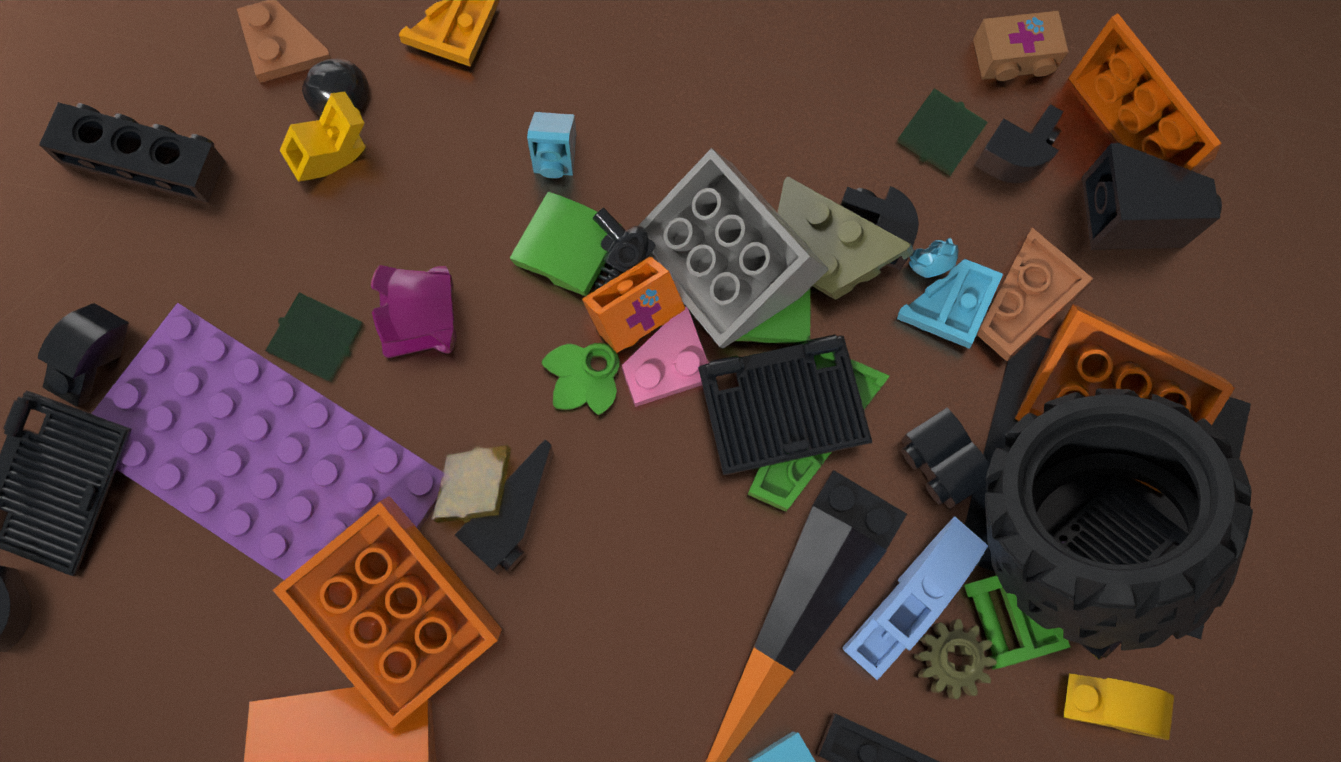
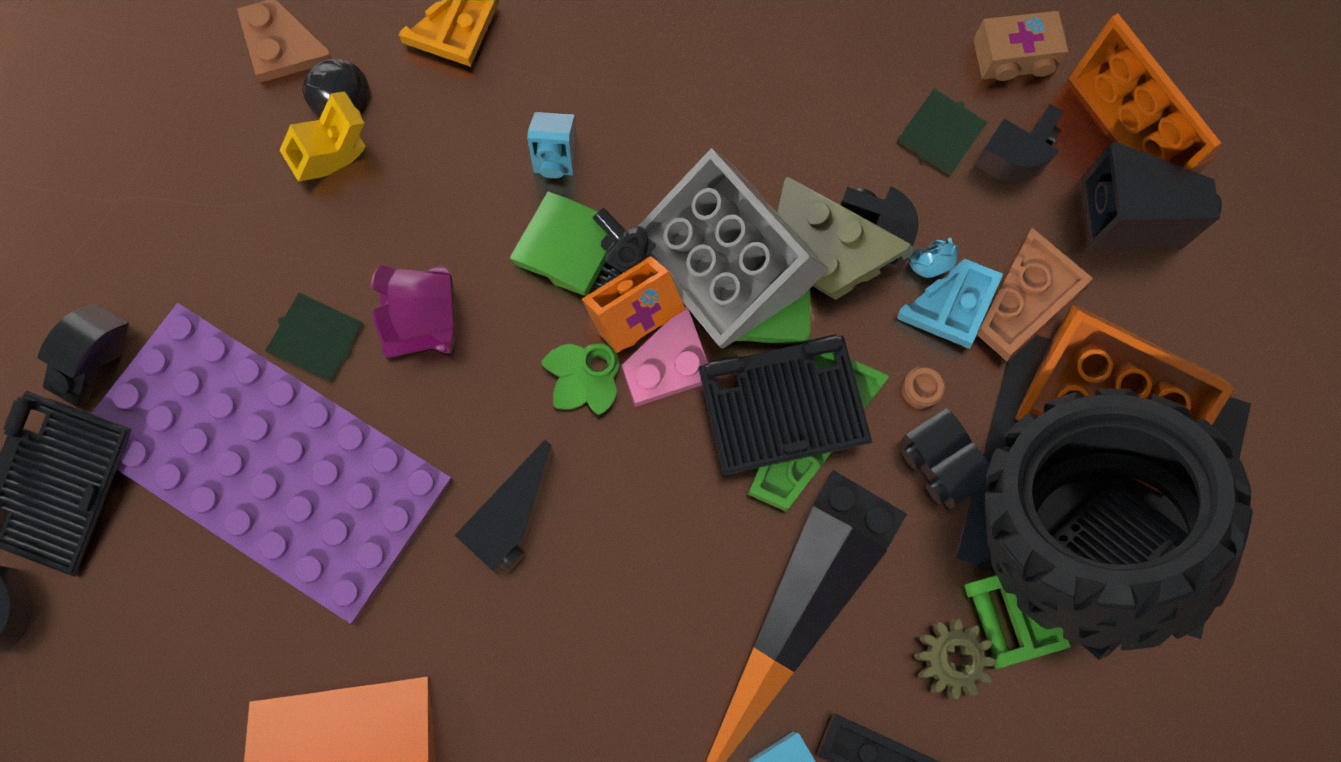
black brick [39,102,225,203] -> none
orange slope [273,496,502,729] -> none
clear yellow piece [432,445,511,523] -> none
light blue slope [842,516,988,680] -> none
yellow brick [1064,673,1174,740] -> none
none -> nougat tile [901,366,945,409]

